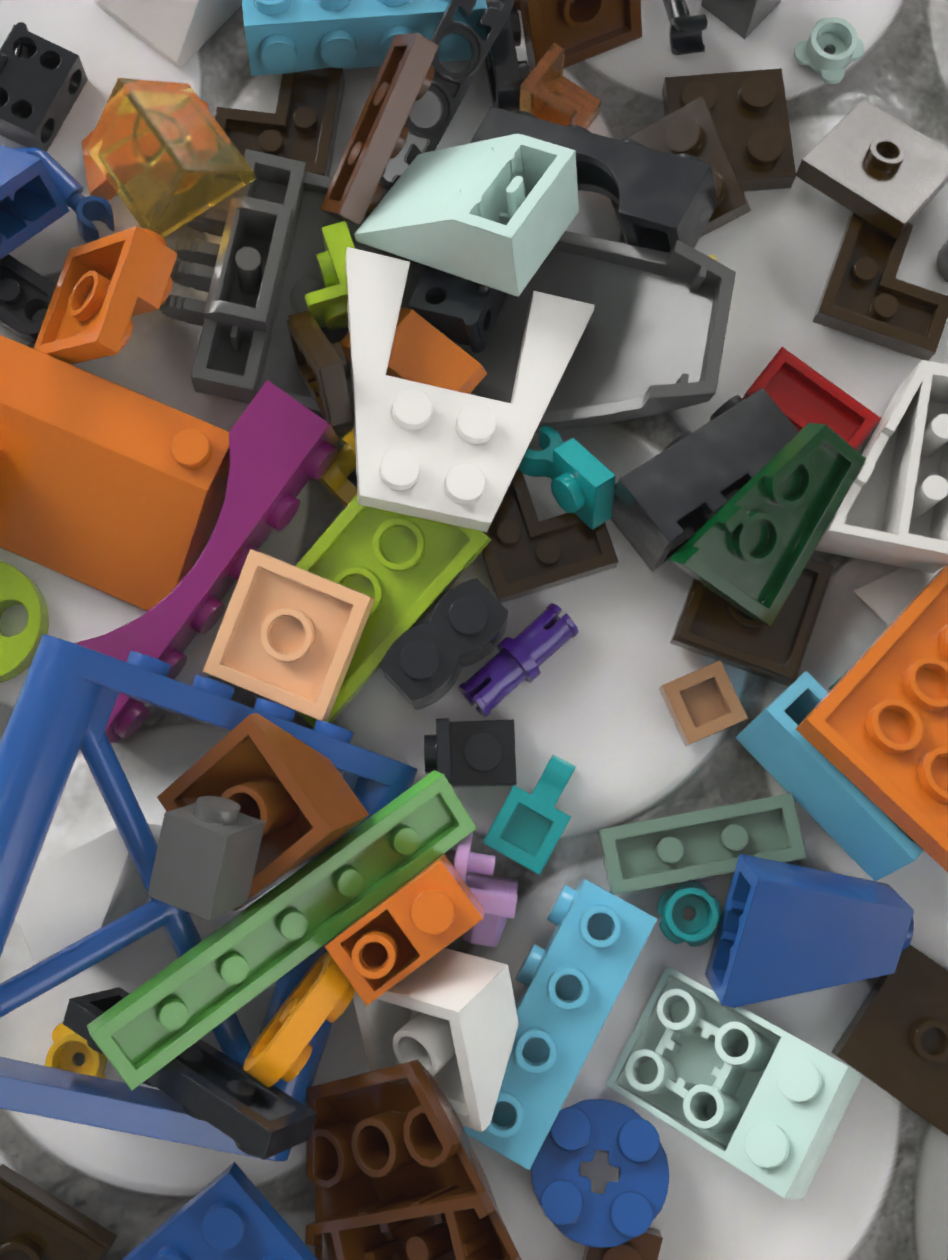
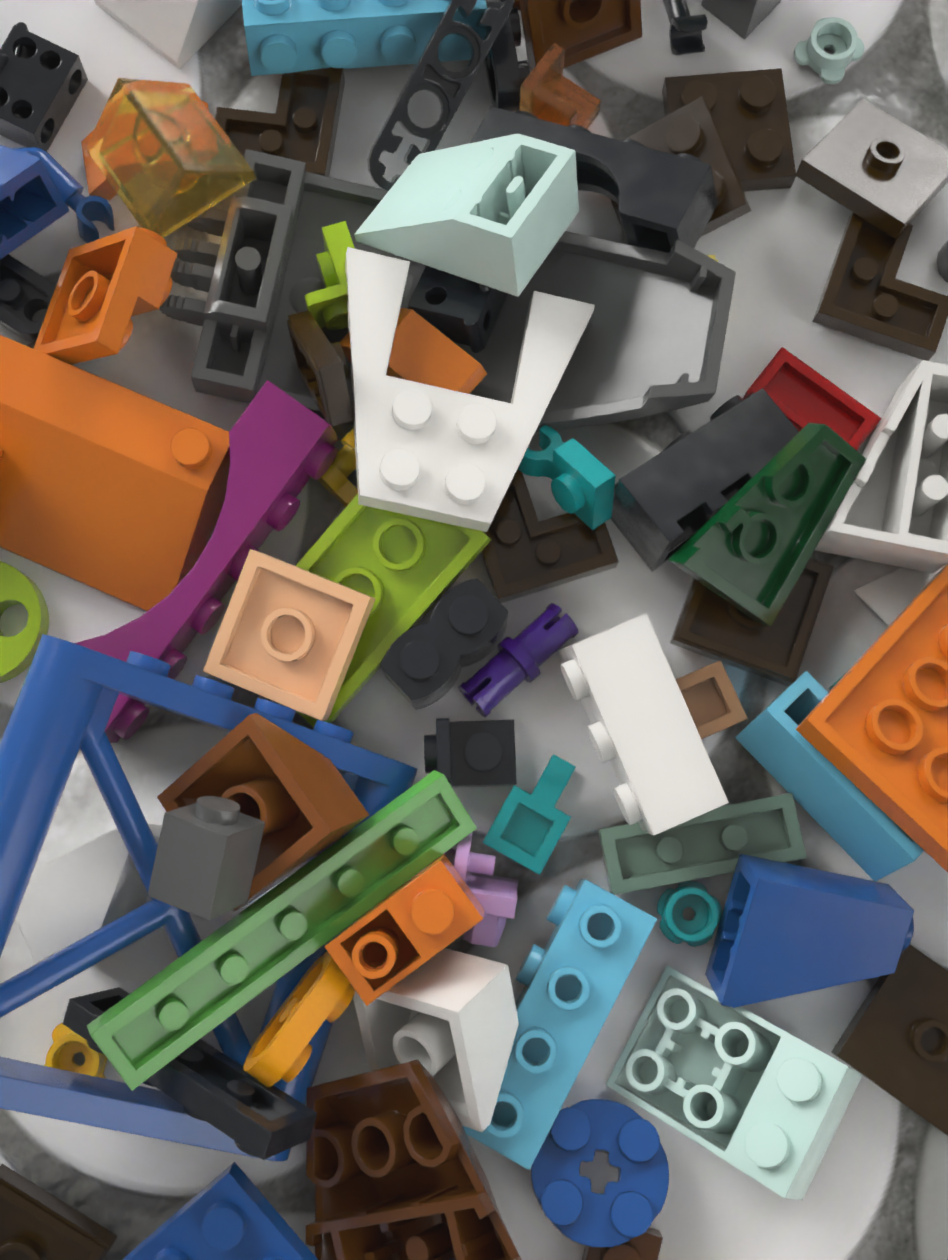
reddish brown plate [320,33,439,225] -> none
none -> white wedge [557,613,729,836]

